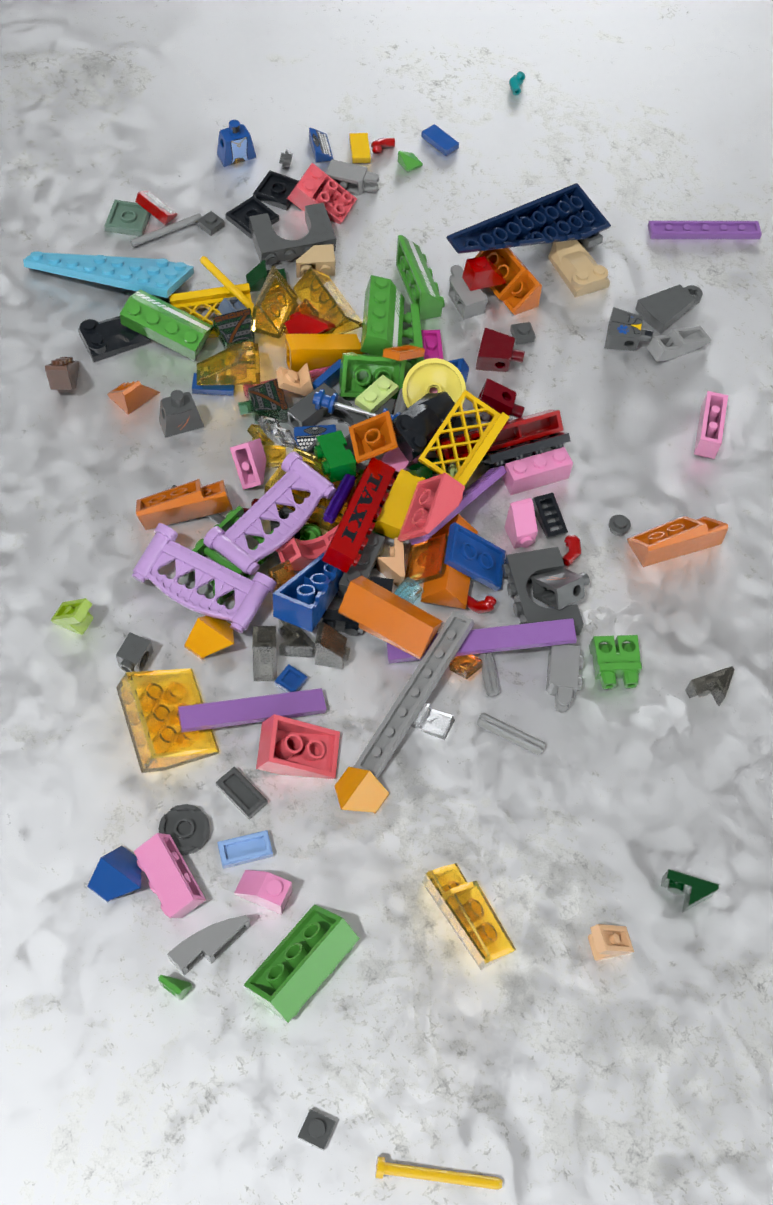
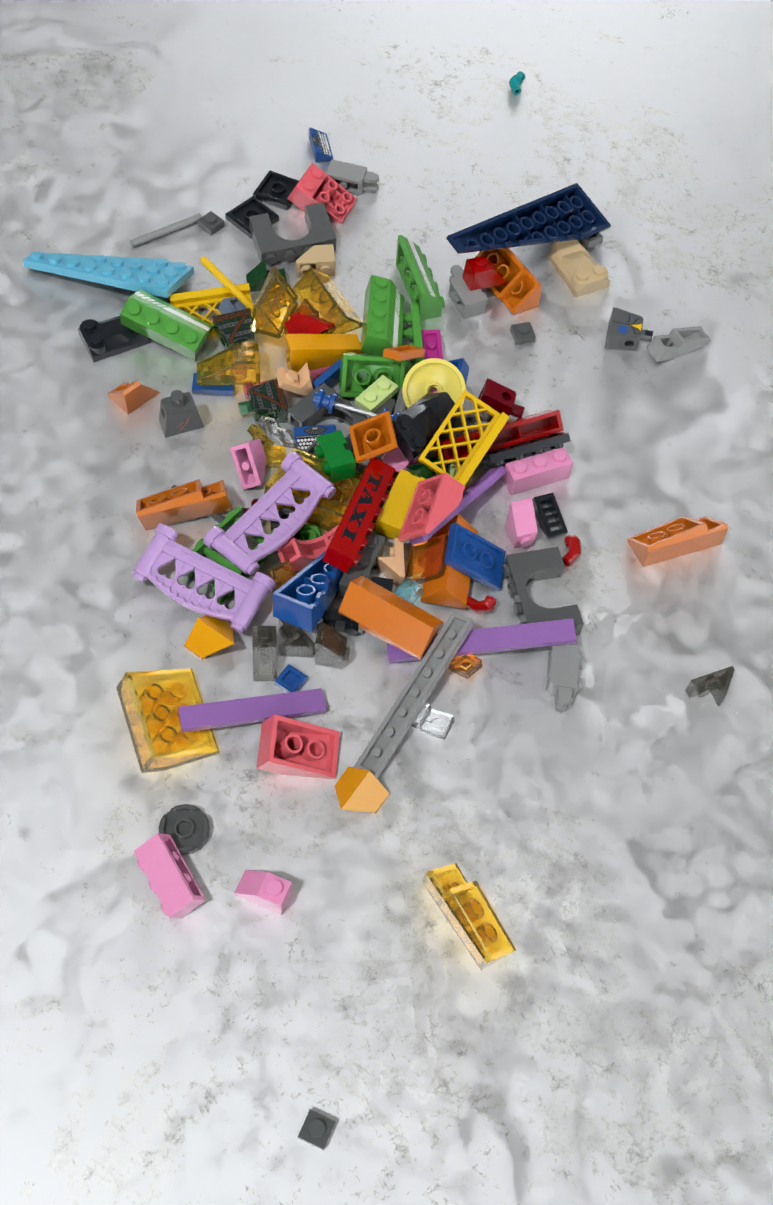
reddish brown slope [45,357,79,390] -> none
lime slope [50,598,94,635] -> none
blue slope [87,846,141,903] -> none
sand green tile [104,200,151,237] -> none
dark grey brick [116,632,154,675] -> none
red slope [135,190,177,225] -> none
bright green slope [158,975,193,1000] -> none
light grey slope [167,915,251,976] -> none
dark grey tile [216,766,268,820] -> none
blue torso [217,120,256,167] -> none
light blue tile [217,830,273,869] -> none
bright green slope [244,904,360,1023] -> none
dark grey plate [279,149,293,169] -> none
dark purple axle [323,474,356,524] -> none
yellow tile [349,133,371,163] -> none
red arm [371,138,395,154] -> none
yellow bar [375,1156,502,1190] -> none
bright green slope [397,151,423,172] -> none
blue tile [421,124,459,156] -> none
dark red torso [475,328,525,372] -> none
light grey axle [477,713,545,755] -> none
light grey axle [479,652,500,697] -> none
dark grey torso [531,568,590,610] -> none
light nougat slope [588,924,634,961] -> none
bright green hips [589,635,642,689] -> none
dark grey plate [608,515,631,536] -> none
dark grey piece [635,284,703,334] -> none
medium lavender tile [648,221,762,239] -> none
dark green slope [661,869,719,913] -> none
bright pink brick [694,391,728,459] -> none

